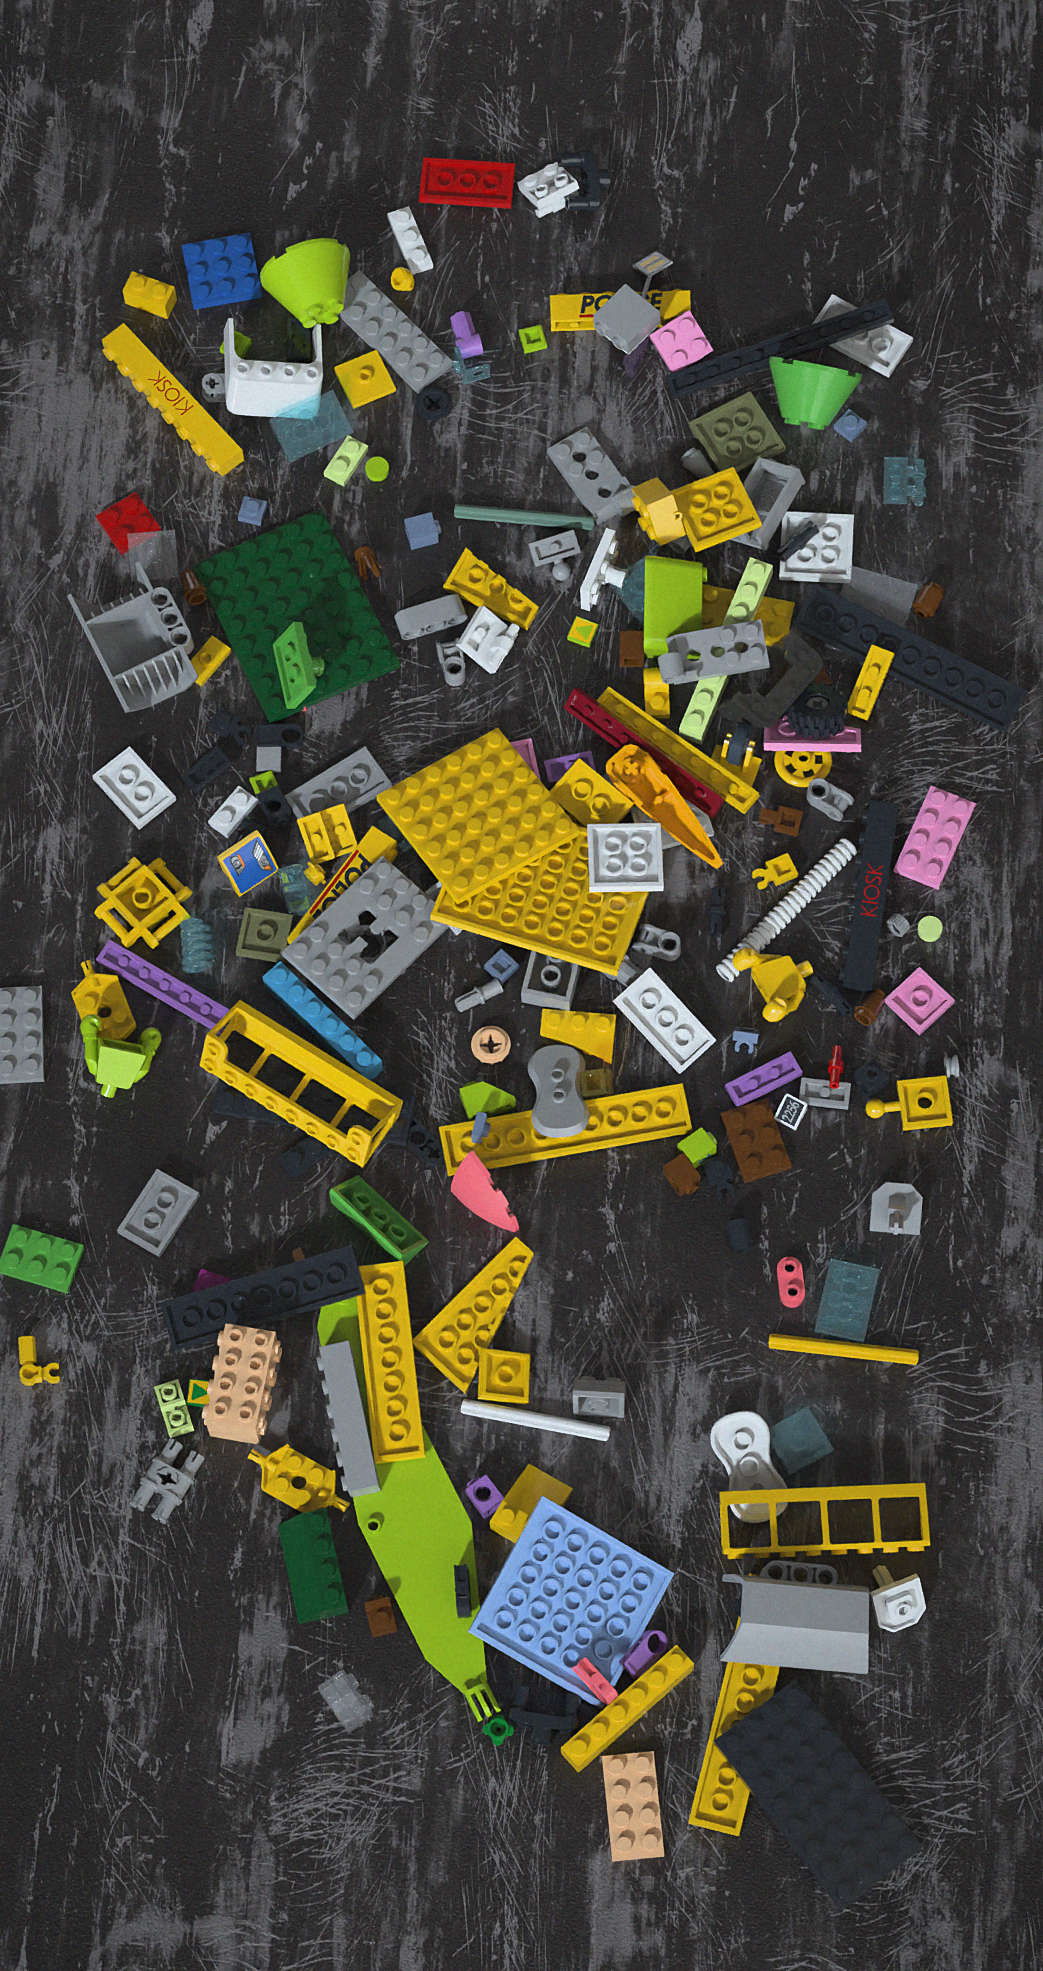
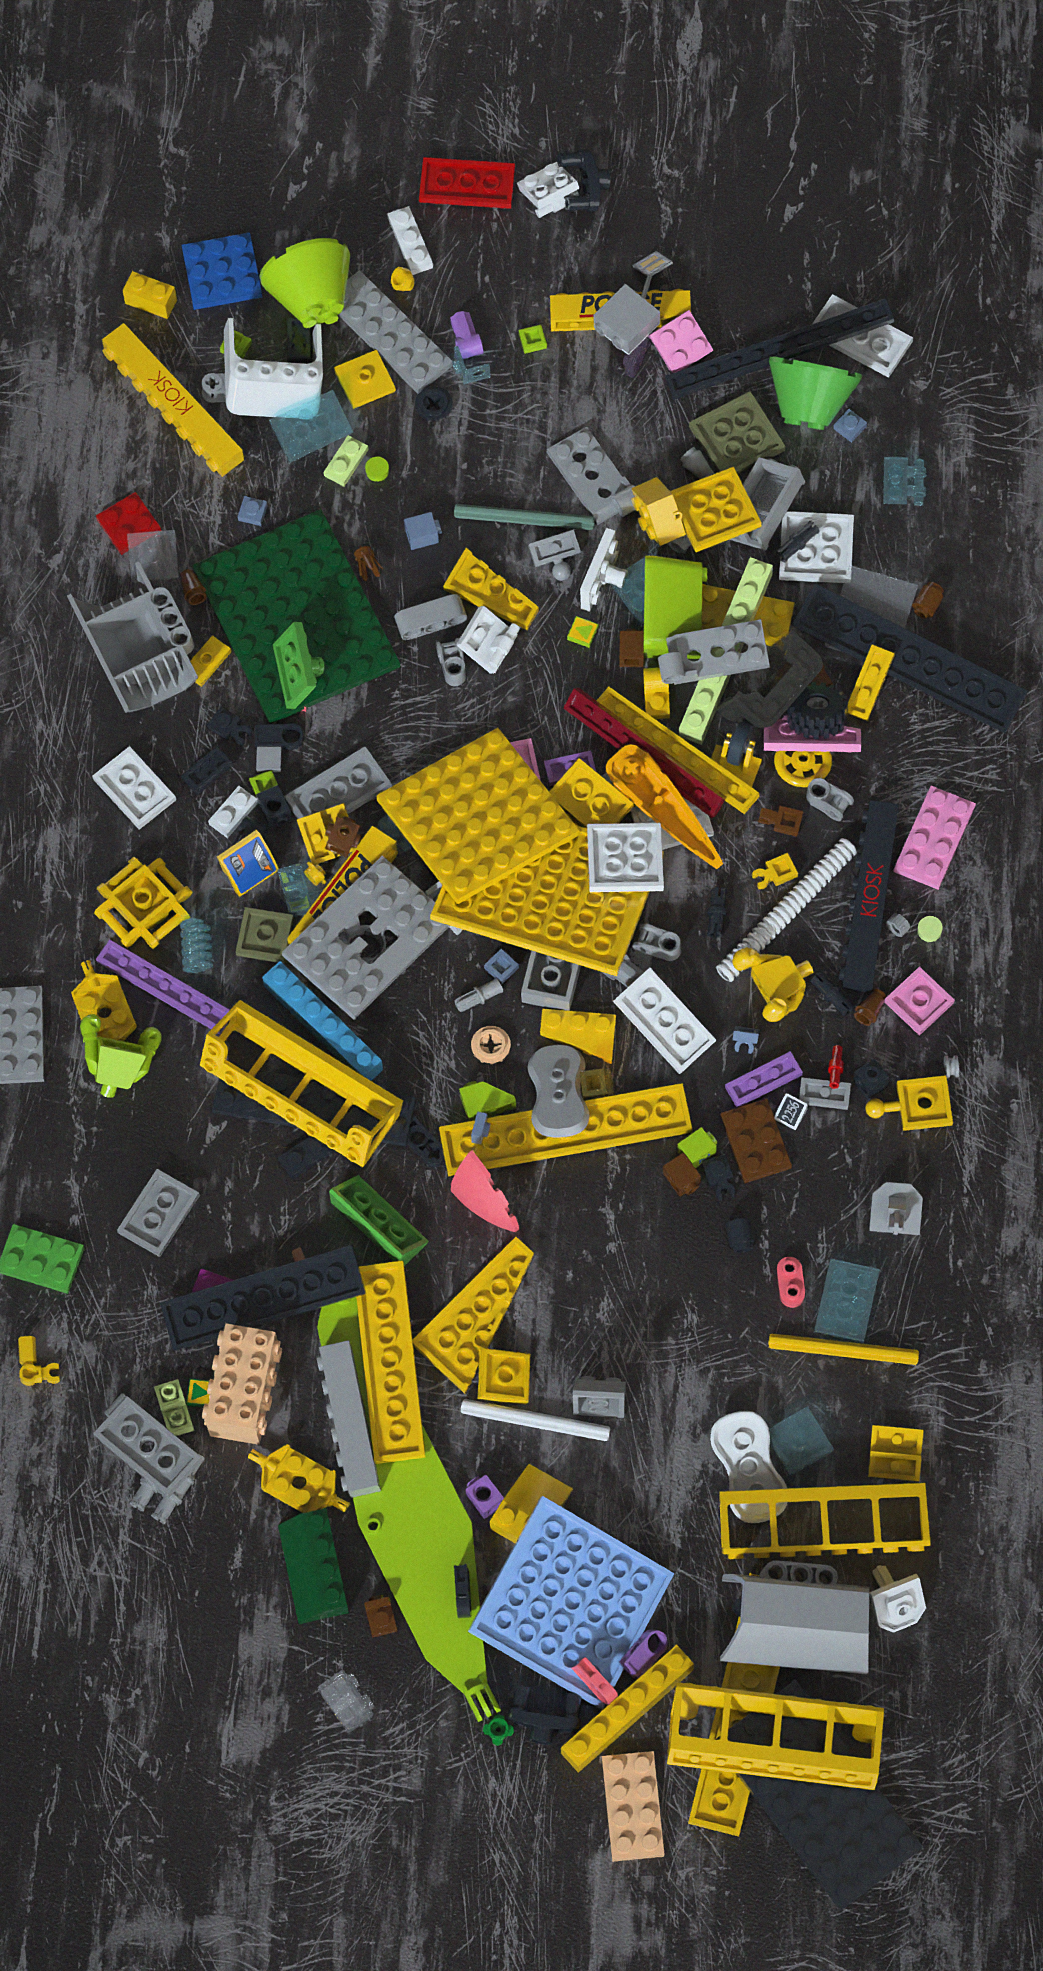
none -> light grey hinge [93,1393,203,1498]
none -> reddish brown brick [325,817,361,858]
none -> yellow window [667,1682,884,1790]
none -> yellow slope [868,1425,923,1481]

